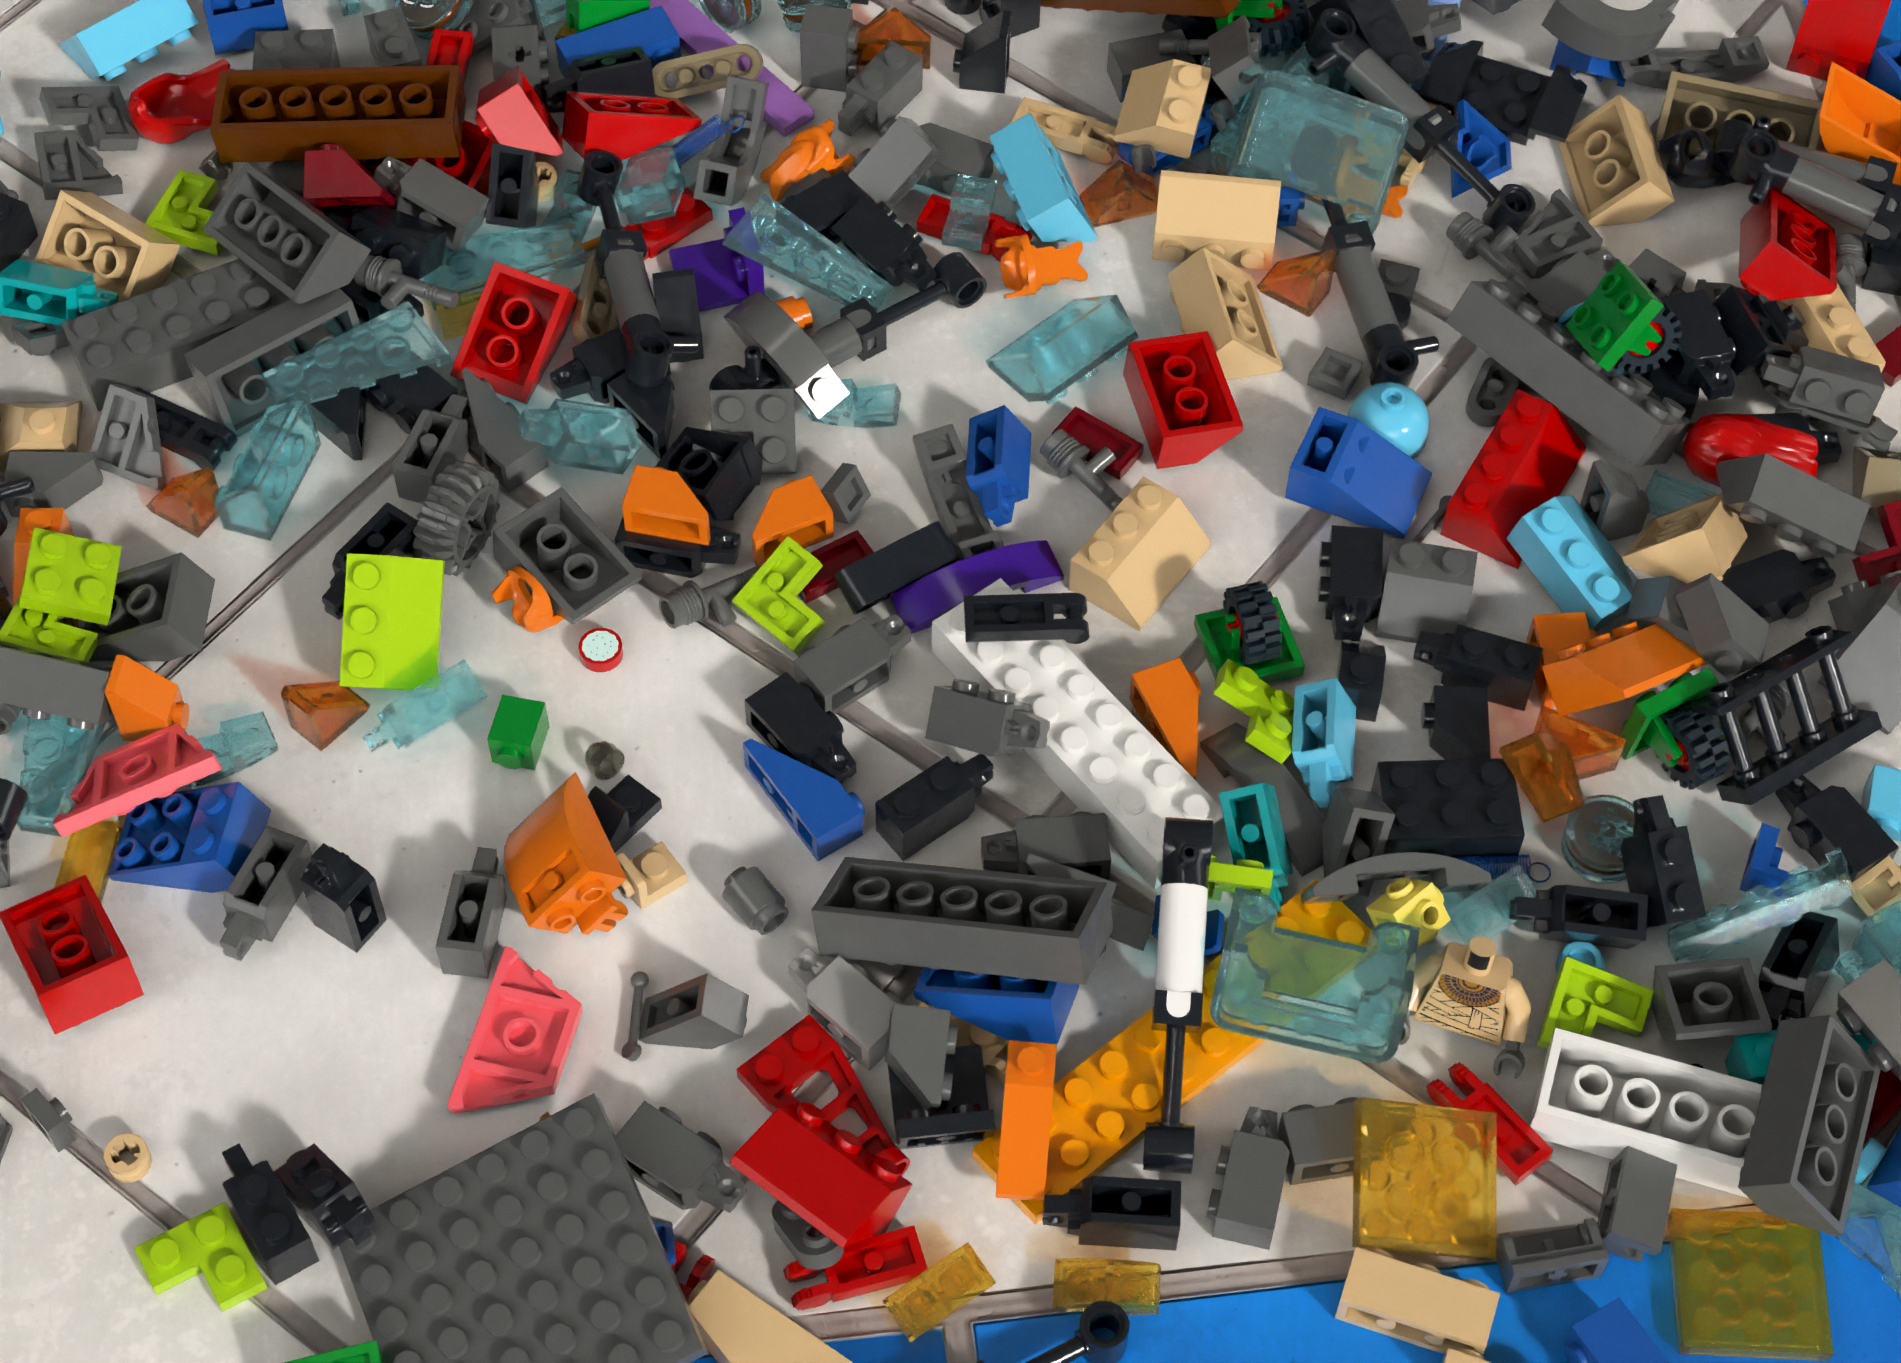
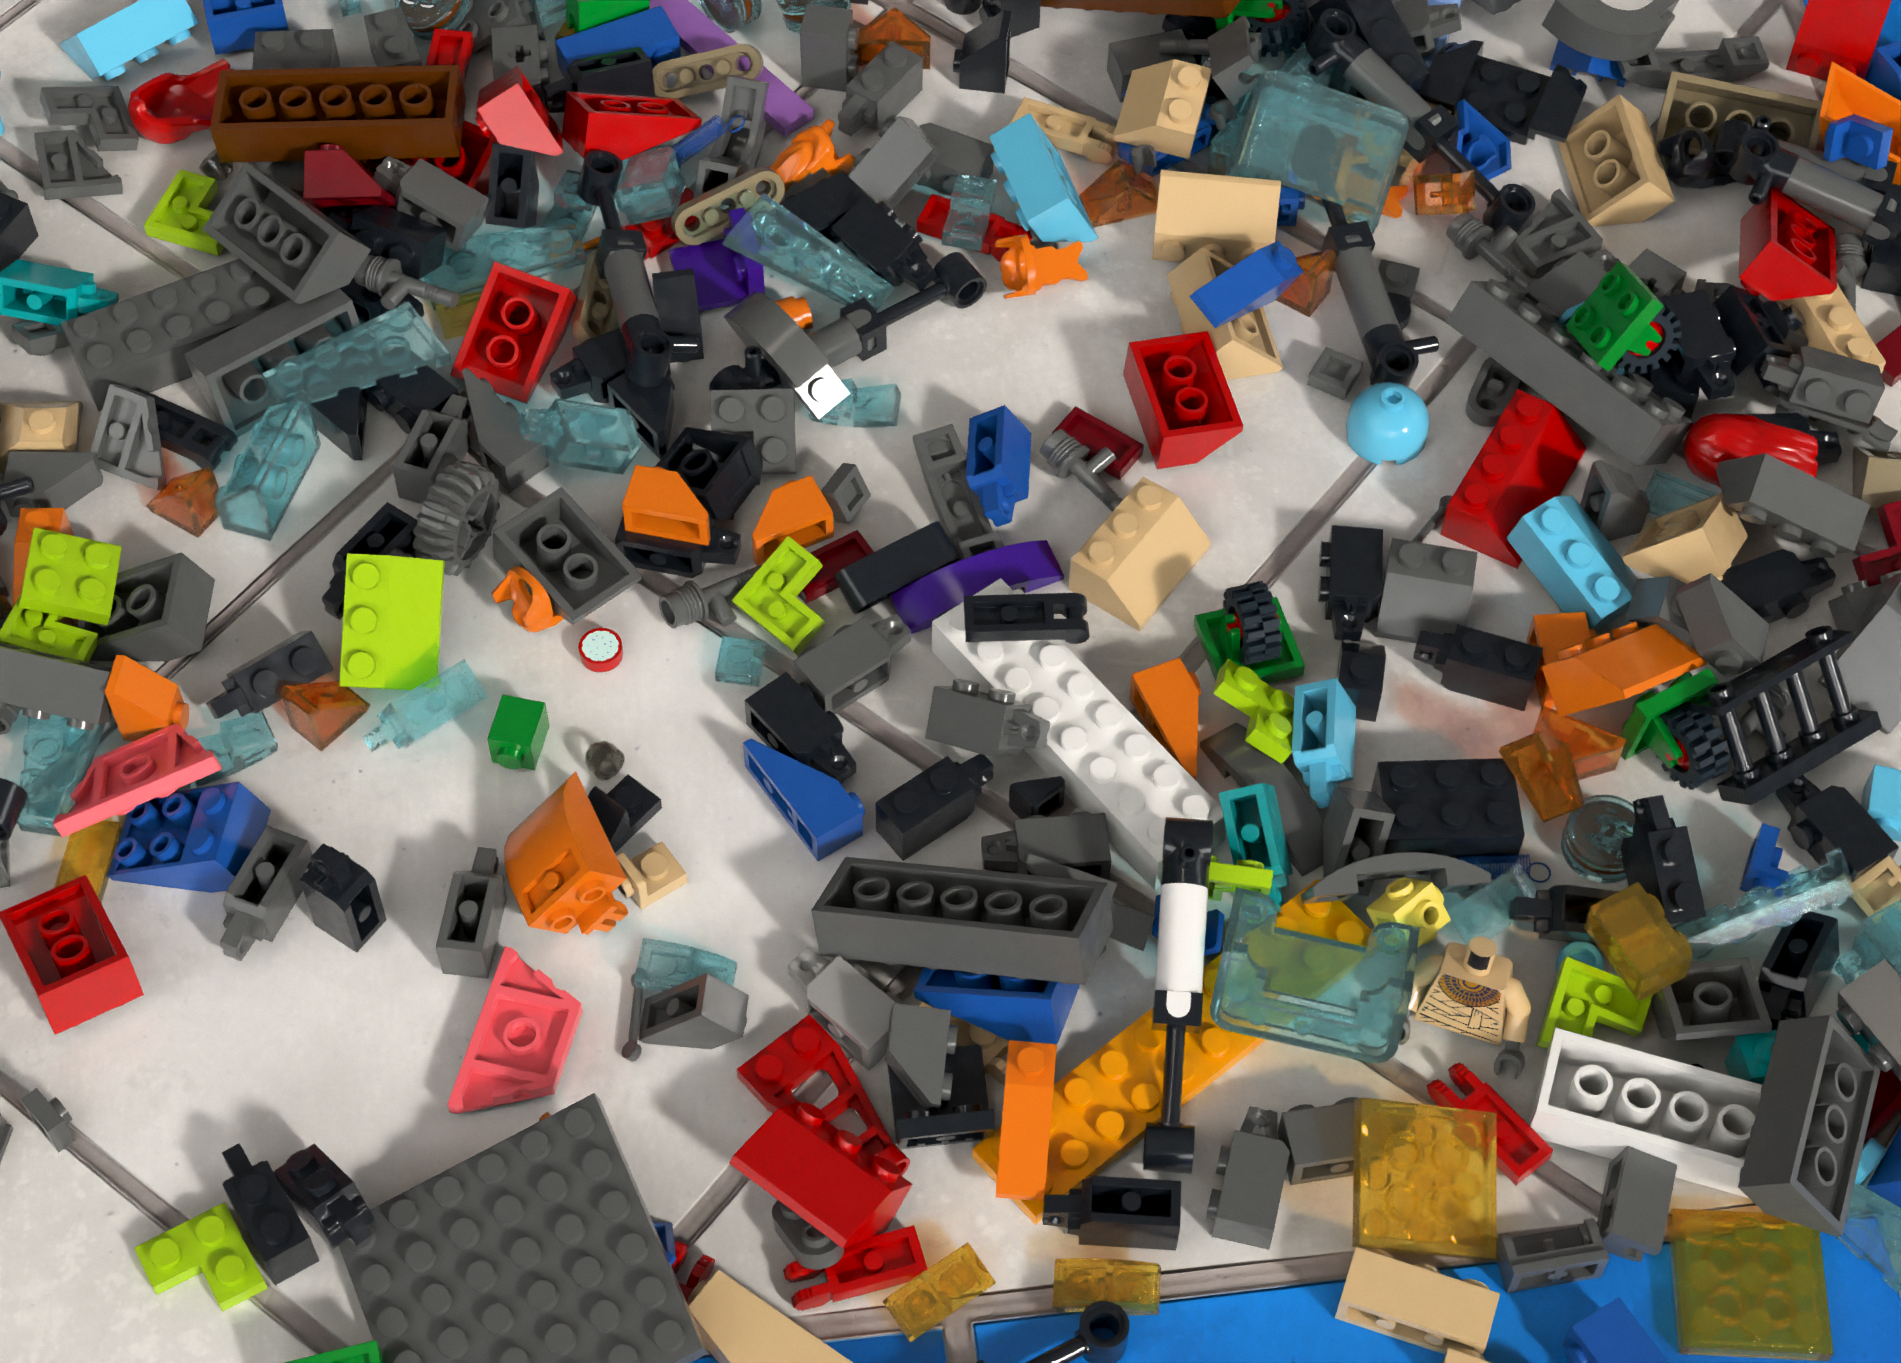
tan slope [34,190,181,302] -> none
tan bush [103,1133,152,1183] -> none
tan bush [536,162,559,201] -> none
dark grey hinge [616,1101,747,1213] -> none
dark grey brick [722,867,789,935] -> none
clear light blue slope [986,294,1139,404] -> none
blue slope [1285,407,1432,540] -> none
black slope [1421,685,1491,760] -> none
none -> black hinge [206,631,333,719]
none -> clear light blue slope [634,938,737,991]
none -> dark tan plate [671,167,785,245]
none -> clear light blue plate [715,636,766,687]
none -> black slope [1009,776,1065,819]
none -> blue slope [1190,241,1304,328]
none -> clear orange slope [1413,170,1477,215]
none -> clear yellow brick [1585,882,1693,1002]
none -> blue bracket [1823,114,1893,170]

